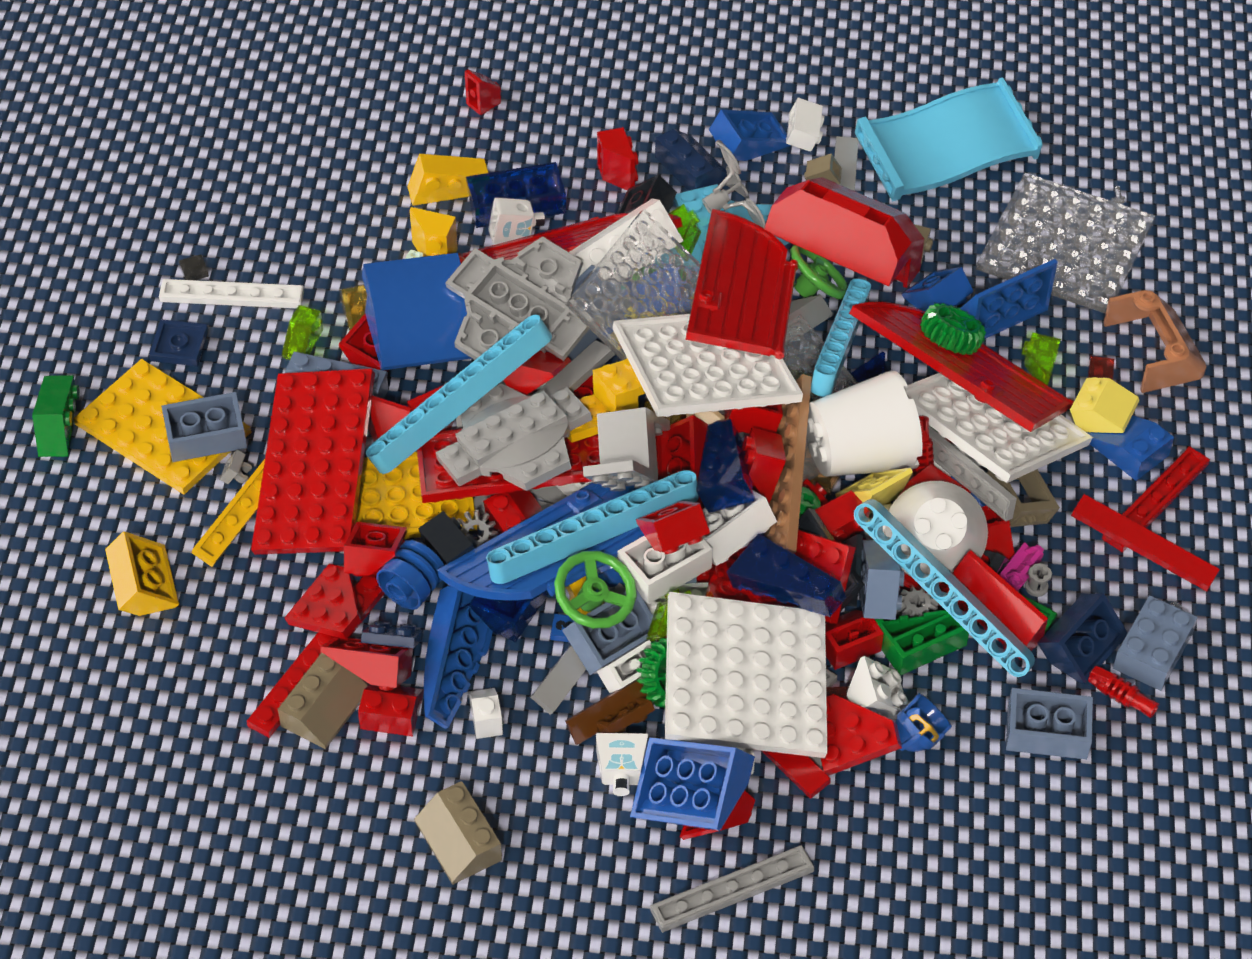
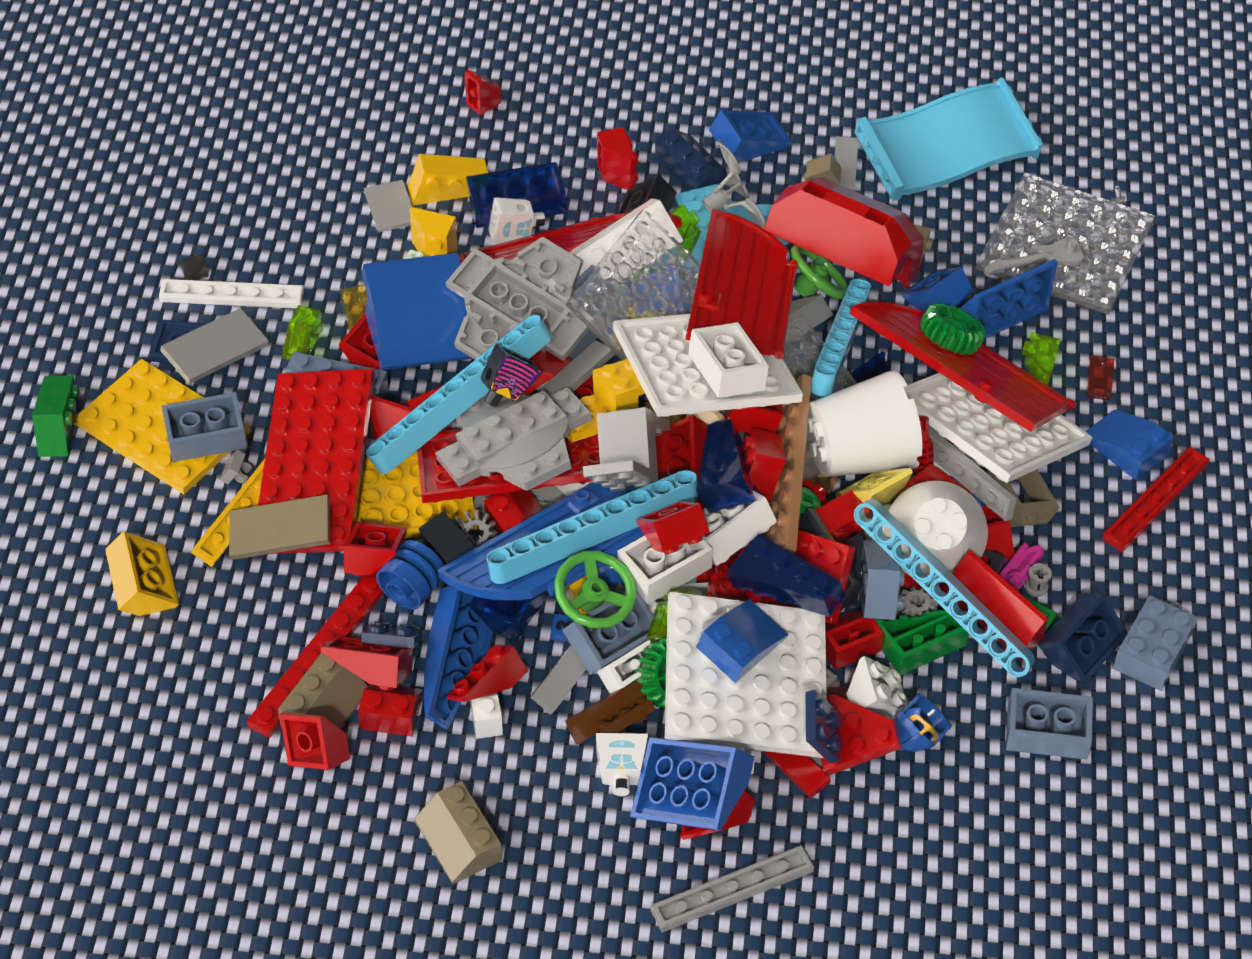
red plate [284,564,361,640] -> none
white brick [786,98,824,152] -> none
light yellow slope [1070,377,1140,433] -> none
red tile [1071,494,1220,592] -> none
red hinge [1088,666,1159,718] -> none
nougat windscreen [1103,290,1206,393] -> none
none -> light grey tile [160,308,269,384]
none -> dark tan tile [229,495,331,560]
none -> red slope [280,712,350,770]
none -> light grey piece [363,180,412,232]
none -> red slope [447,645,528,702]
none -> black torso [481,343,542,407]
none -> white brick [689,323,769,398]
none -> blue slope [696,599,789,683]
none -> dark blue plate [805,690,842,764]
none -> light grey piece [984,237,1084,277]

